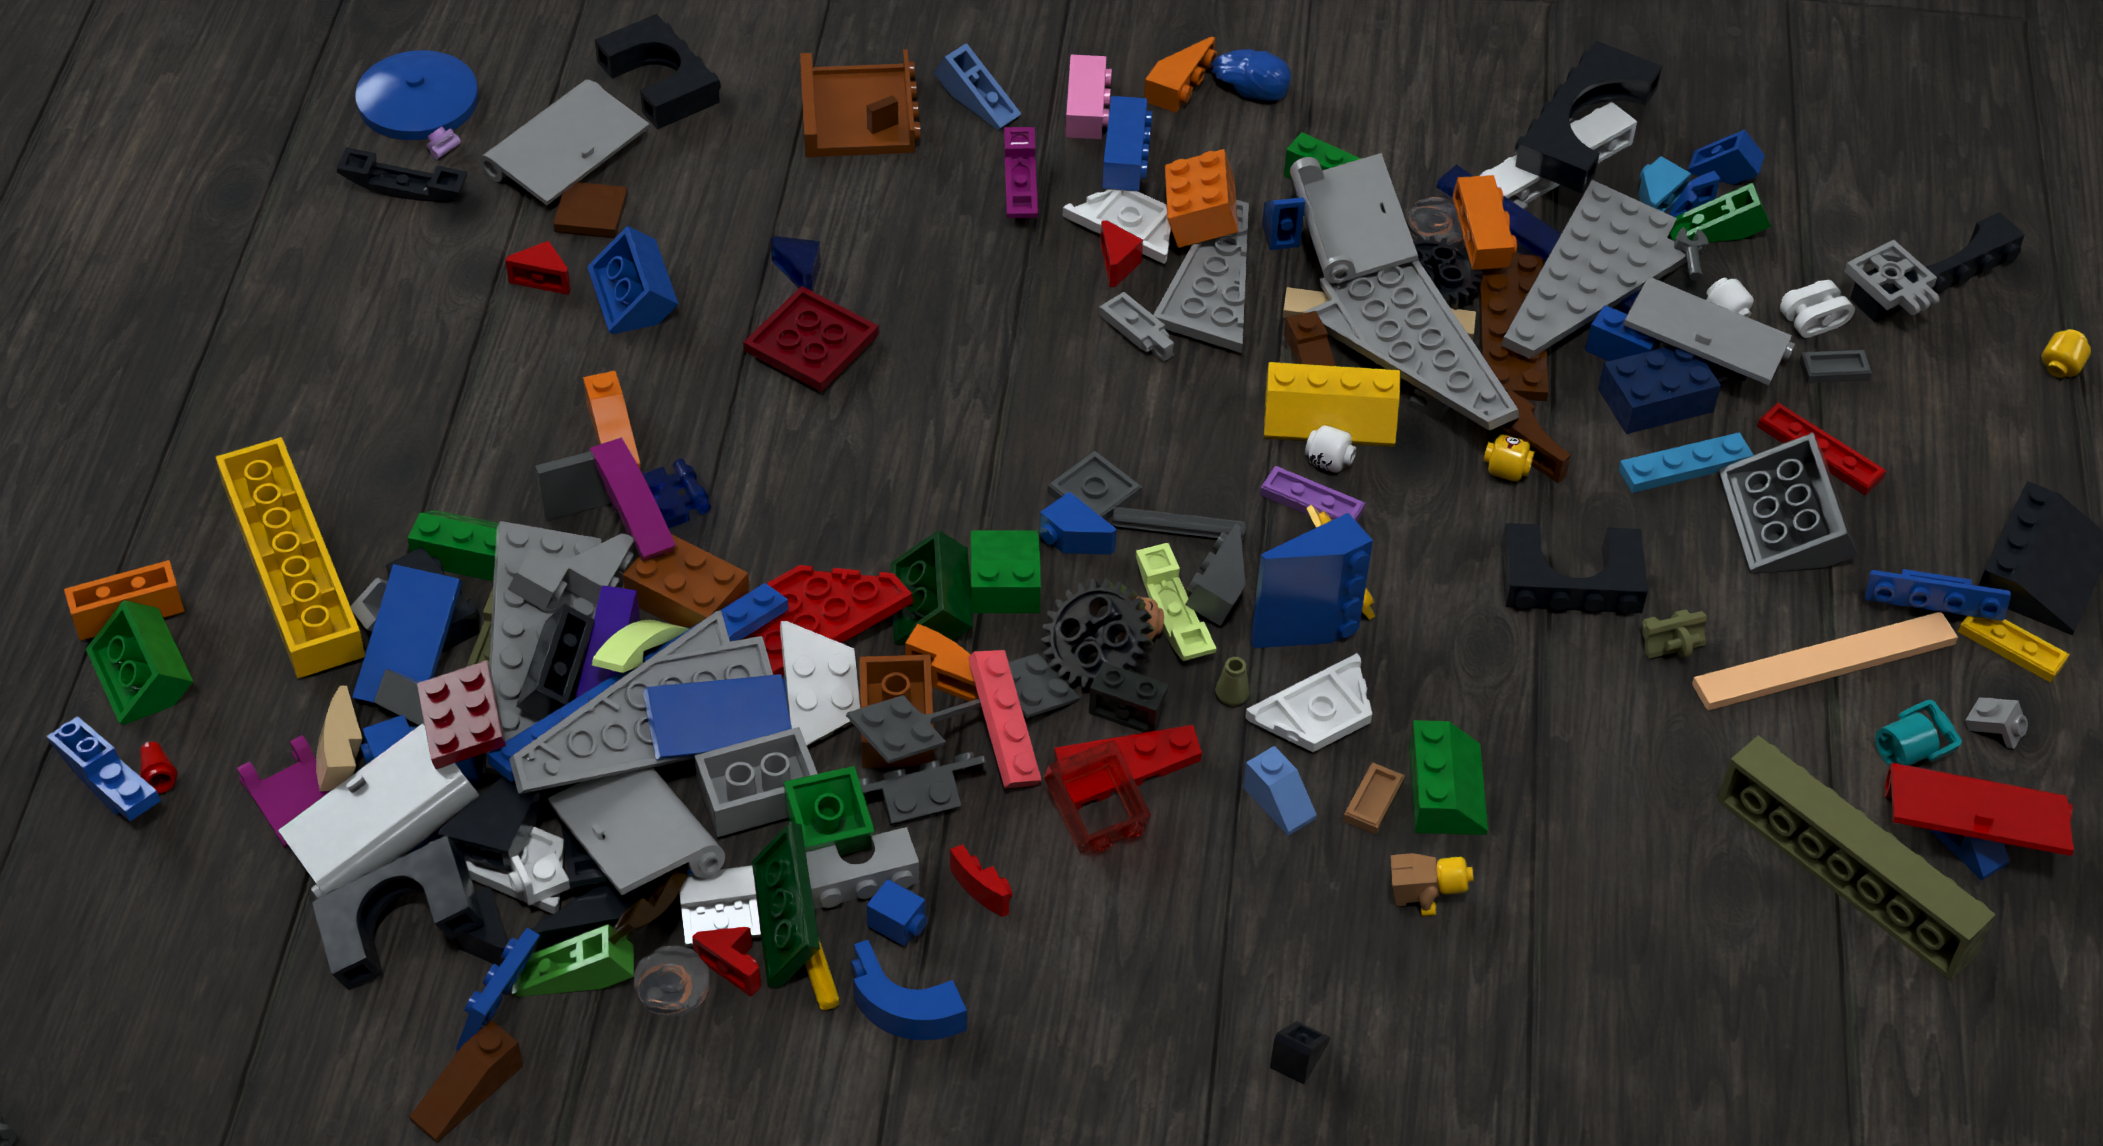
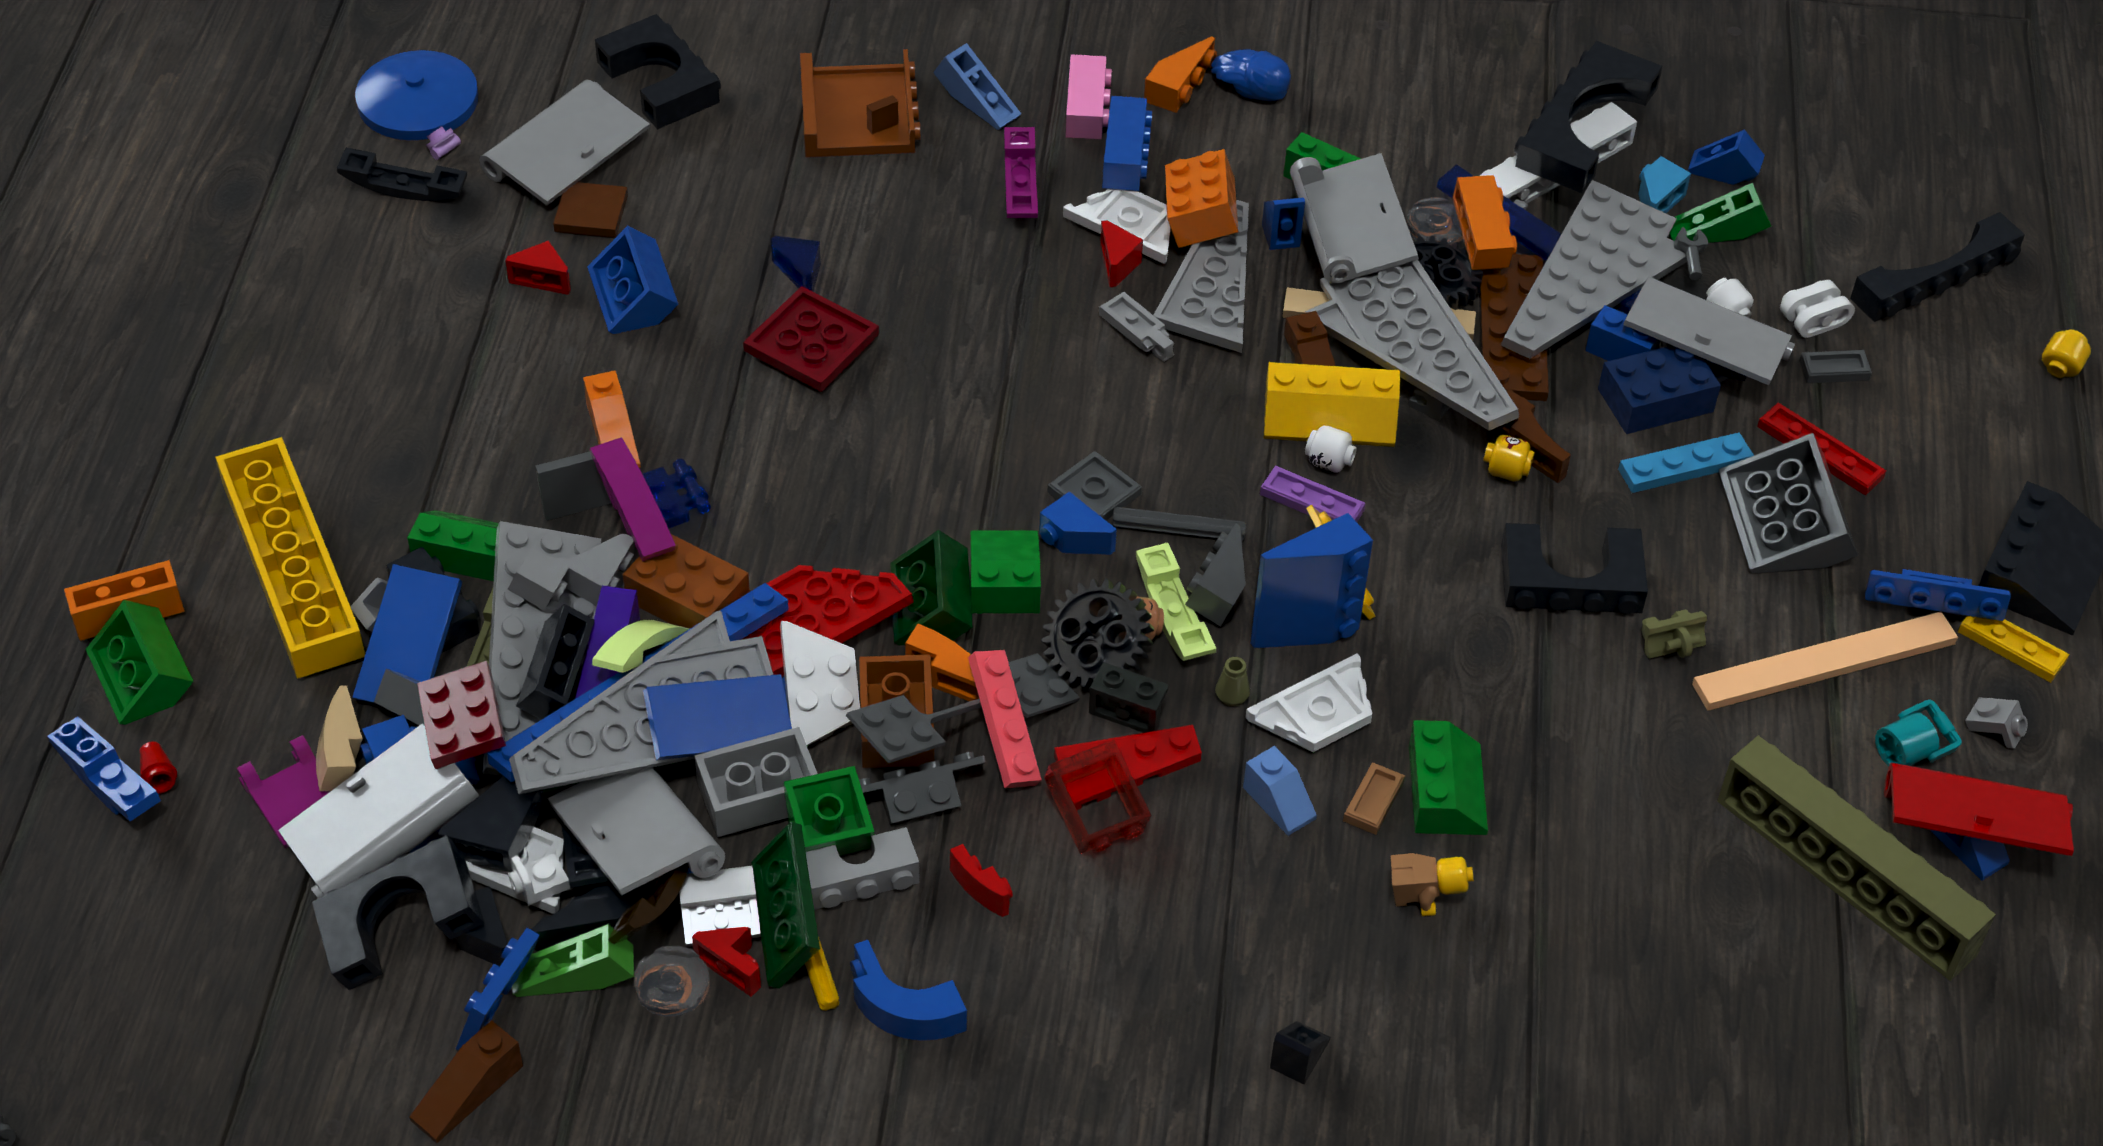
blue brick [867,879,927,946] -> none
blue slope [1669,171,1720,217] -> none
light grey piece [1844,240,1940,315] -> none

